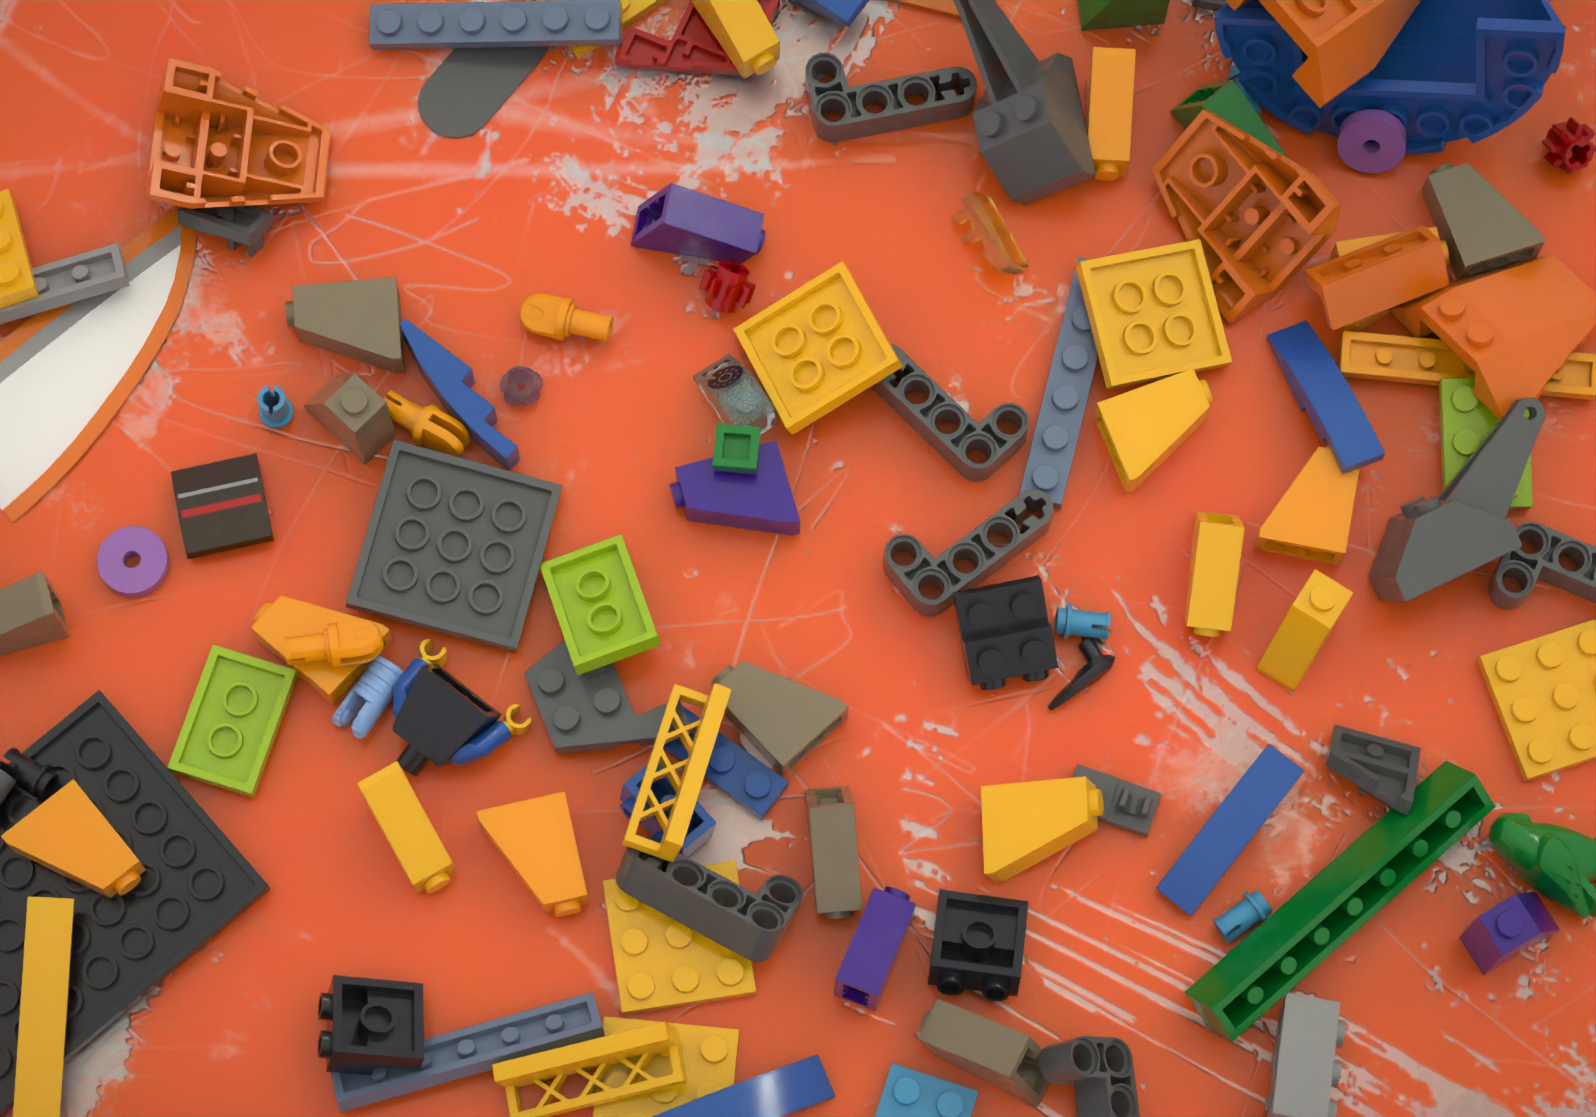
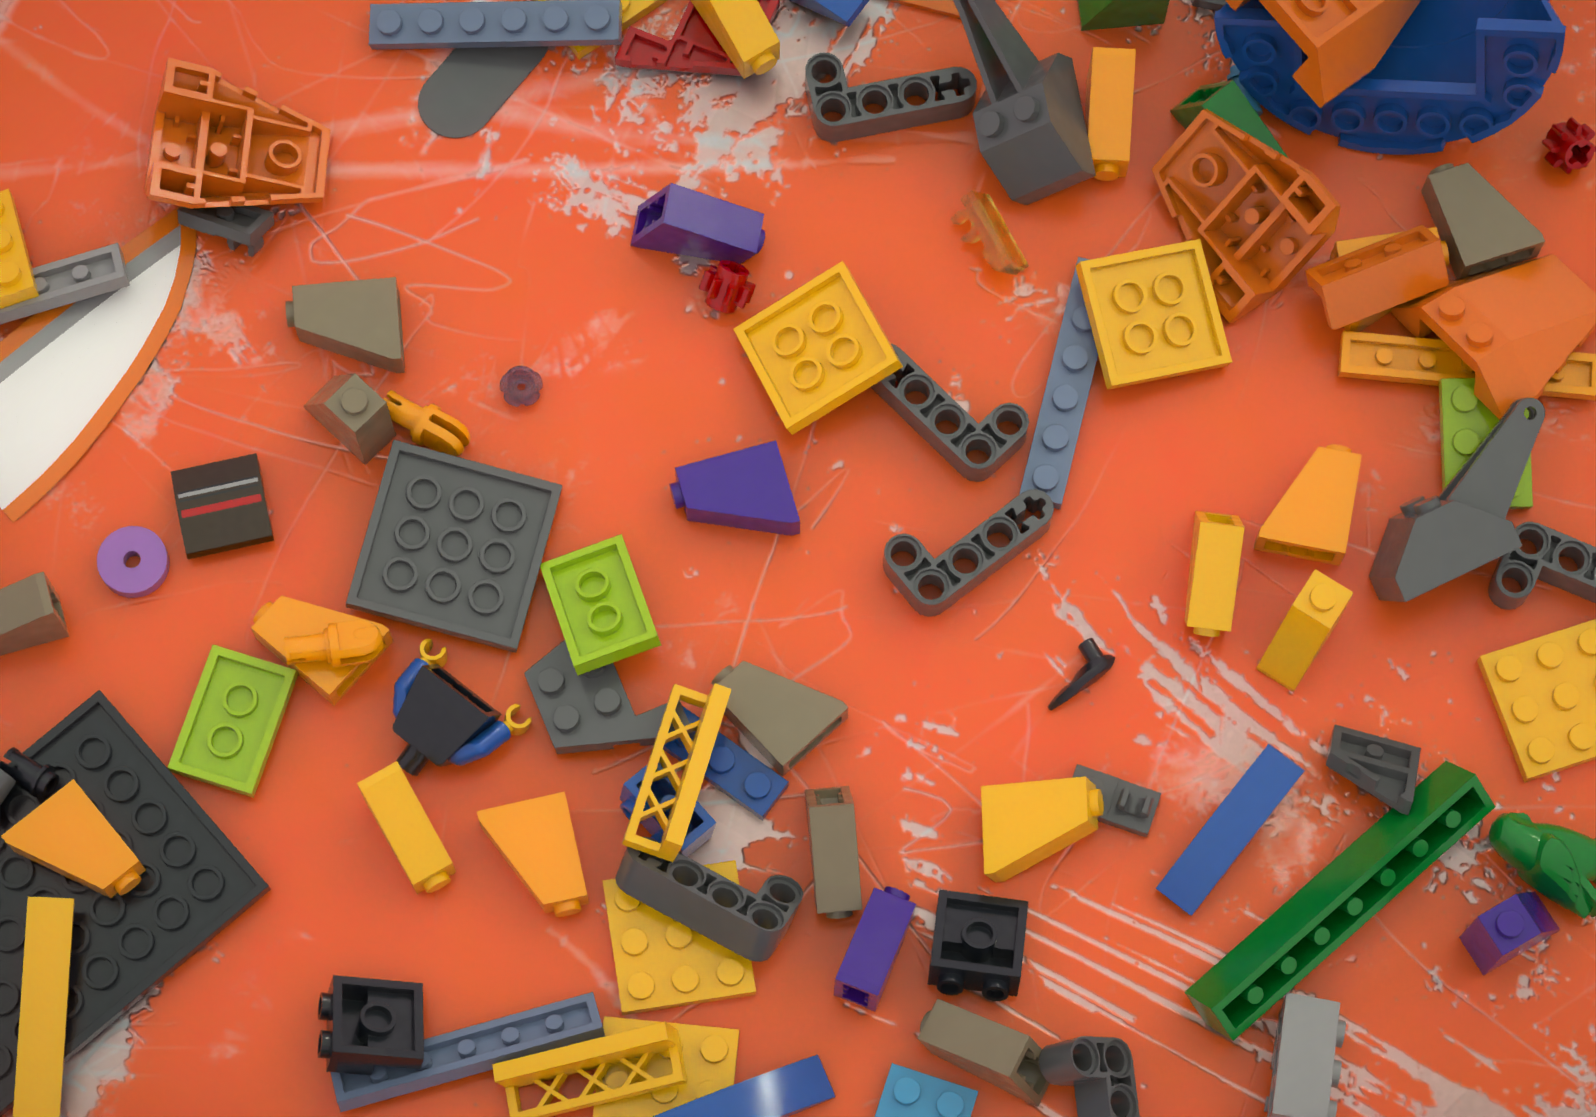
dark azure pin [257,386,294,429] -> none
light blue hinge [332,655,404,739] -> none
blue slope [399,318,520,471] -> none
light orange arm [519,293,614,343] -> none
clear light blue slope [693,354,776,434] -> none
green plate [713,424,760,474] -> none
black plate [952,575,1059,690] -> none
dark azure pin [1054,604,1111,640] -> none
yellow slope [1093,368,1213,493] -> none
dark azure pin [1212,890,1272,944] -> none
blue slope [1266,321,1385,474] -> none
medium lavender piece [1337,109,1407,173] -> none

